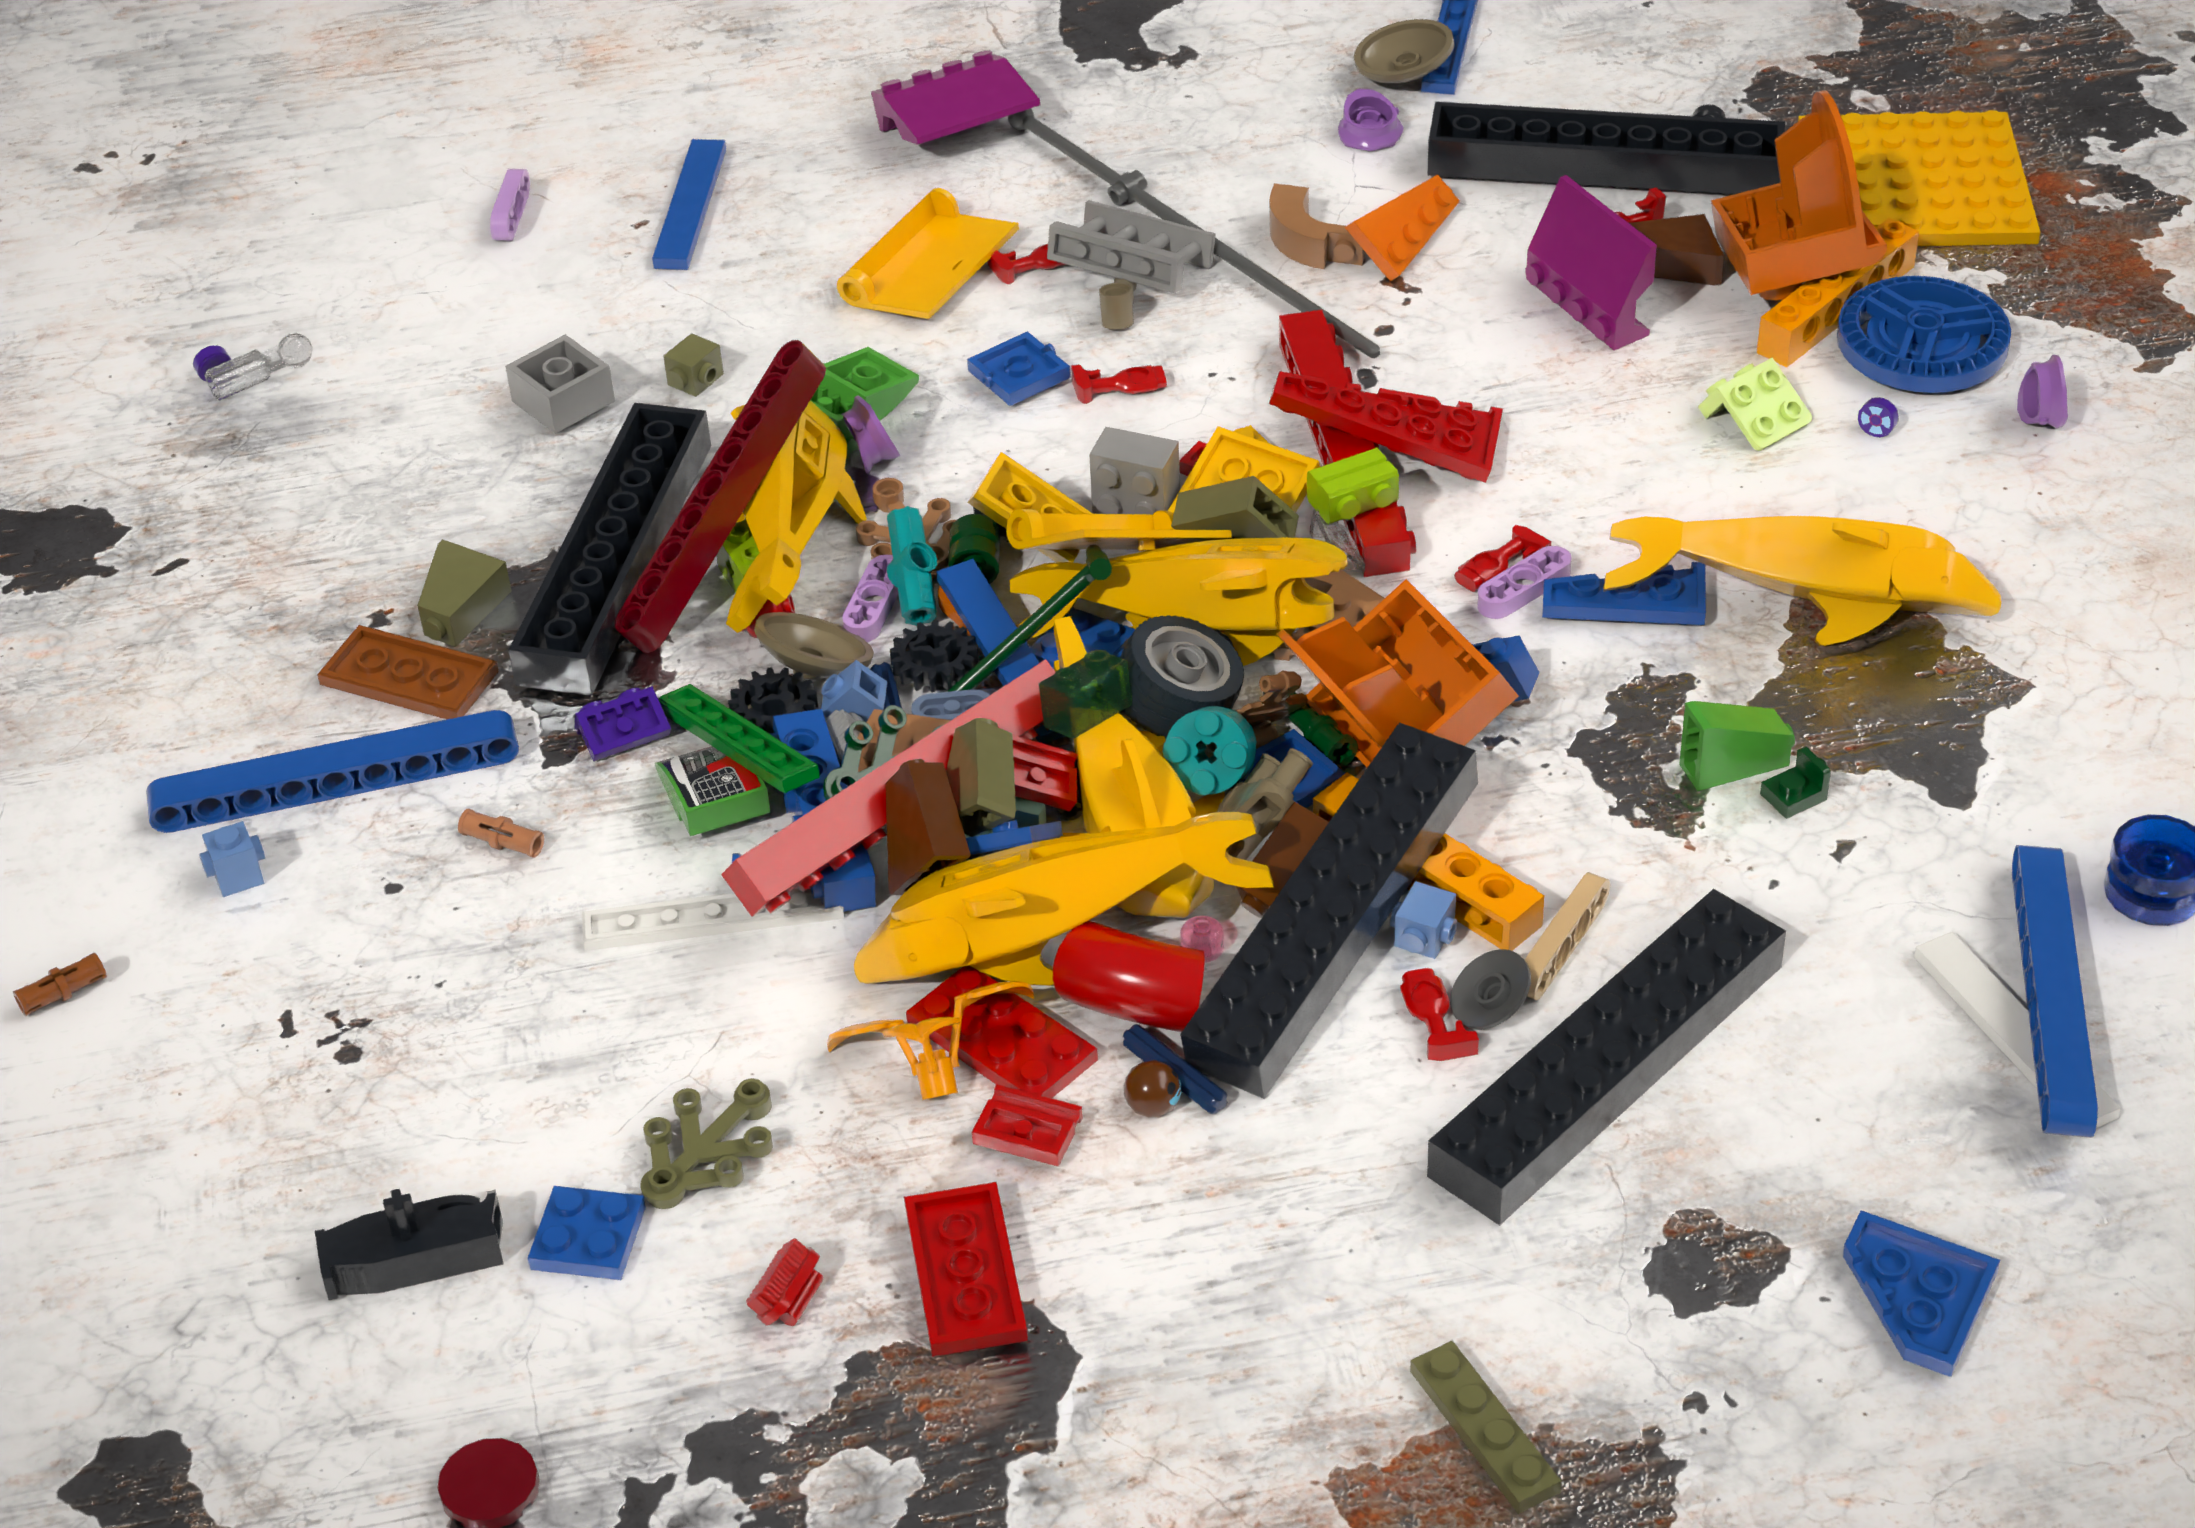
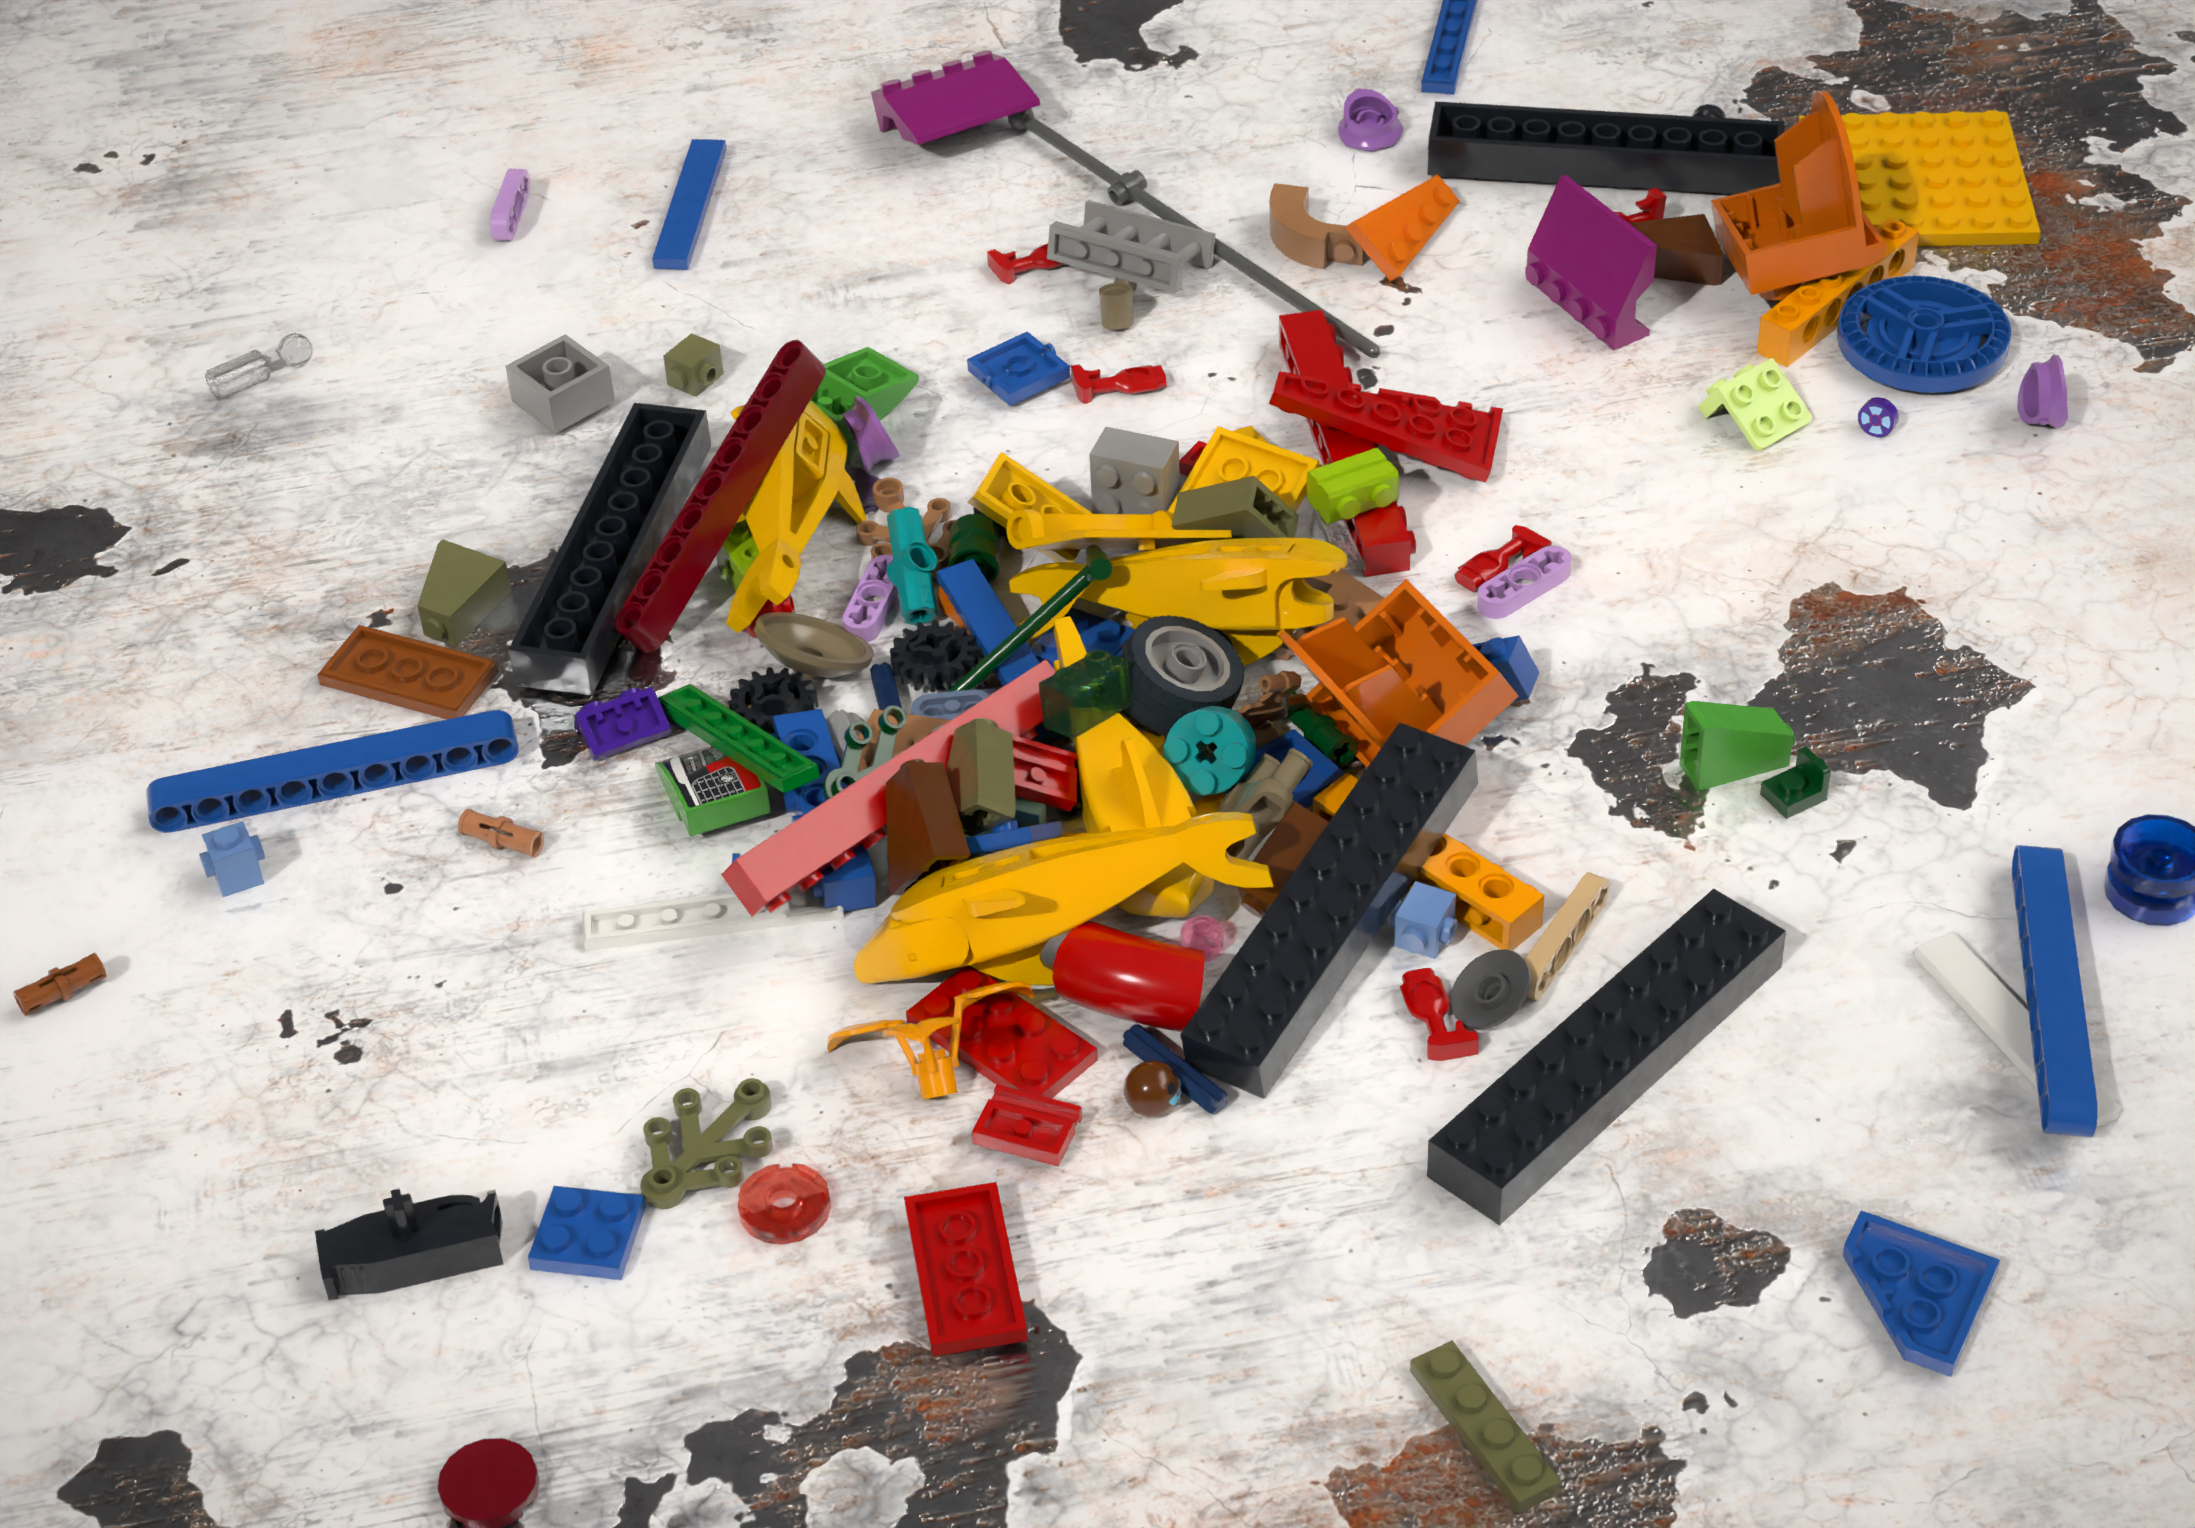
dark purple tile [193,345,232,382] -> none
red piece [746,1238,823,1326] -> none
medium blue brick [821,660,887,722] -> none
yellow door [837,188,1019,319] -> none
dark tan dish [1354,19,1454,83] -> none
blue wing [1542,562,1706,625] -> none
yellow animal [1603,516,2001,647] -> none
none -> clear red tile [737,1163,831,1245]

